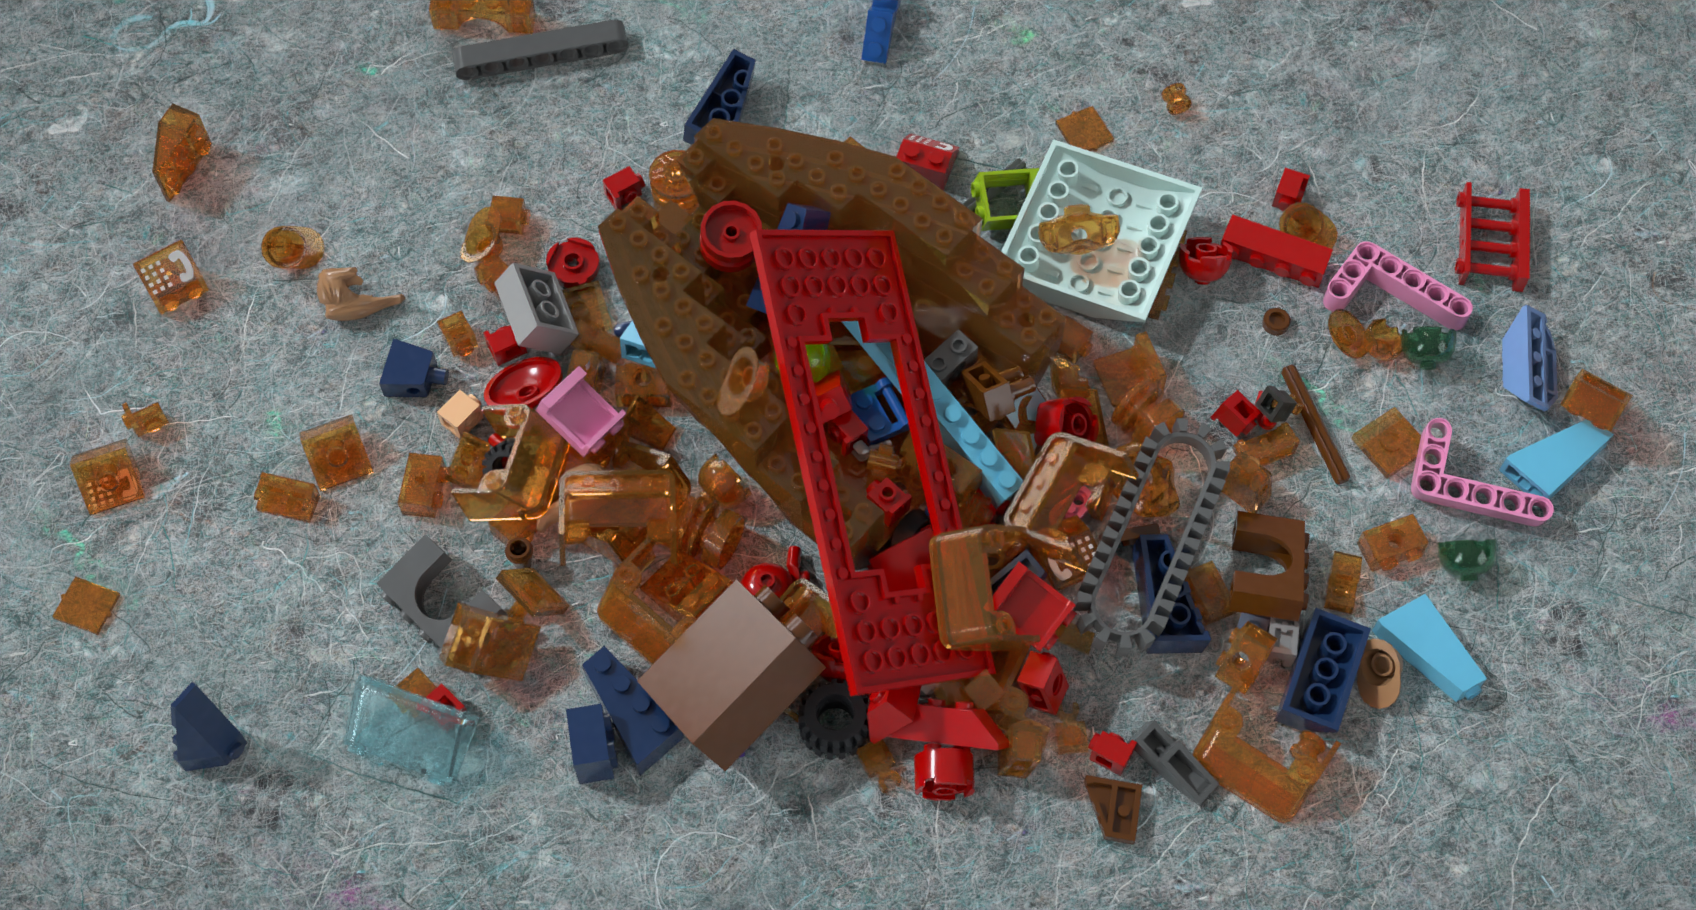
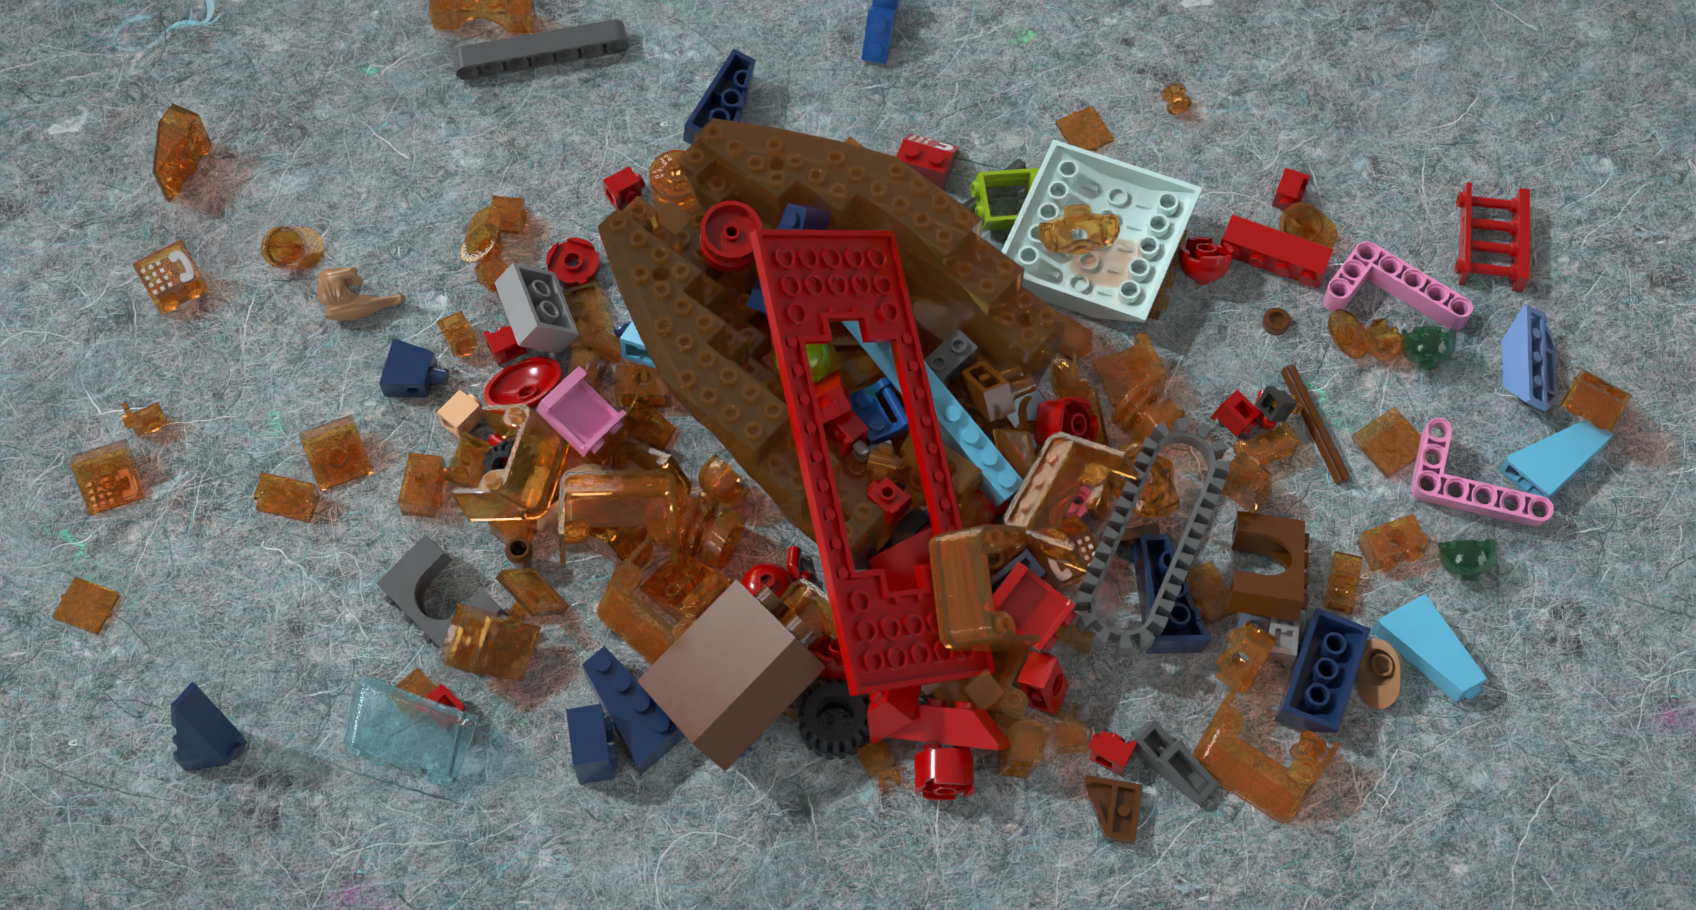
clear orange piece [717,347,770,416] -> none

